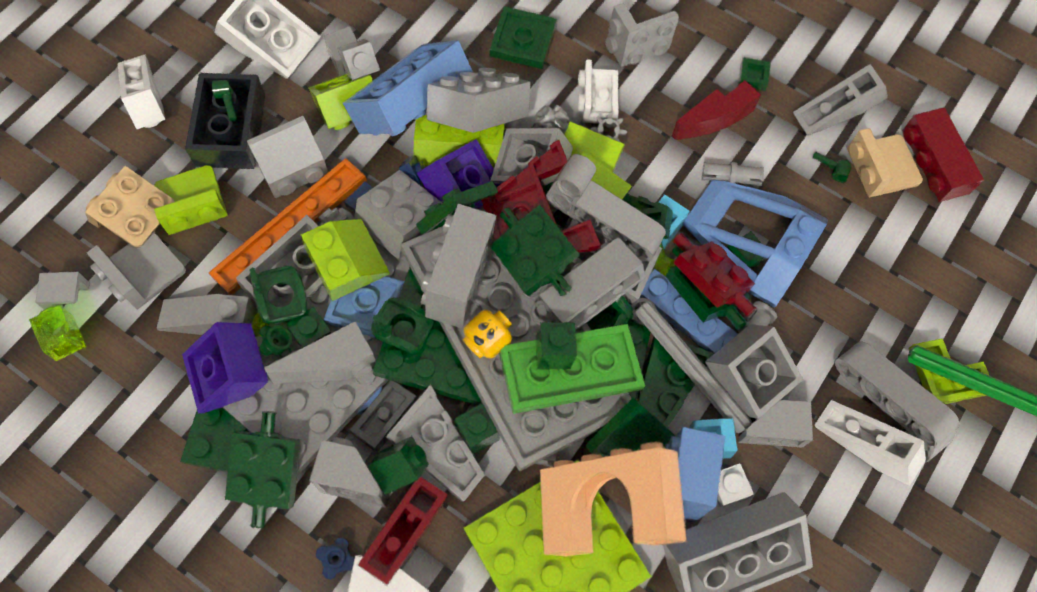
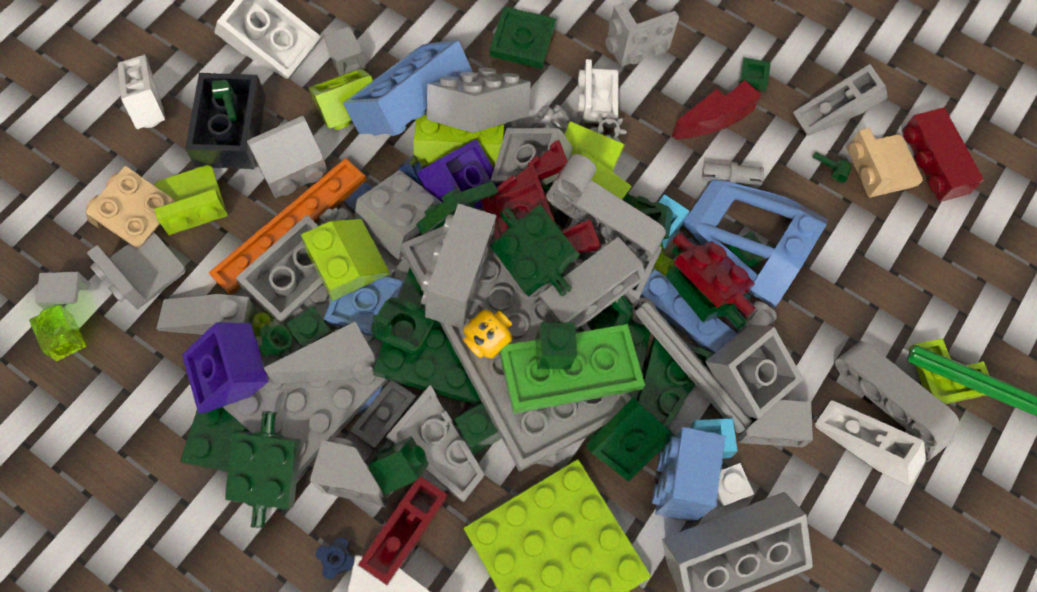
dark green piece [249,266,307,324] -> none
light grey brick [337,39,380,80] -> none
light nougat arch [540,443,686,556] -> none

